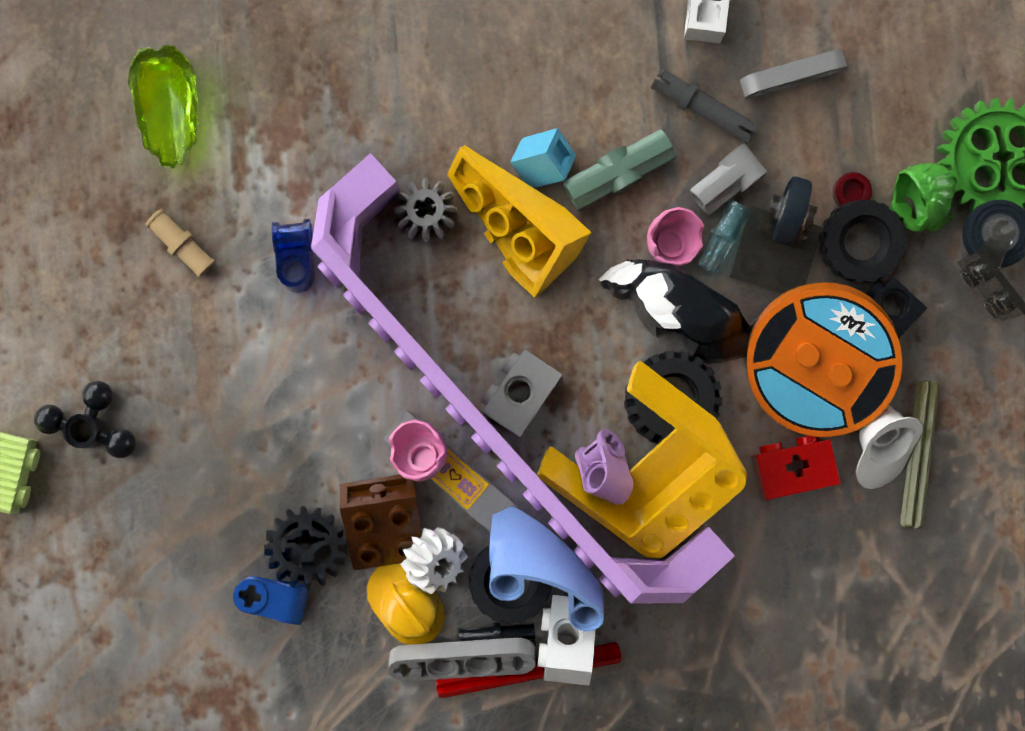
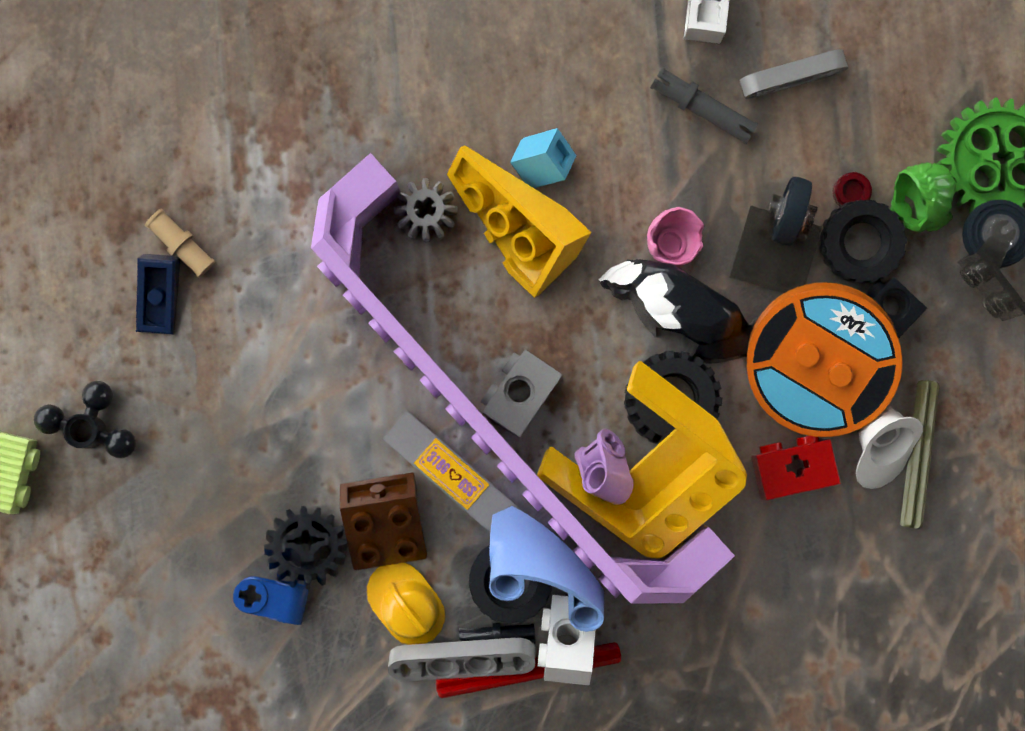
clear neon green hair [128,45,199,169] -> none
clear blue piece [271,219,314,293] -> none
bright pink hair [389,419,447,482] -> none
white gear [401,527,468,594] -> none
sand green piece [563,129,677,211] -> none
light grey piece [689,143,768,216] -> none
clear light blue axle [699,199,751,274] -> none
none -> dark blue slope [136,254,180,334]

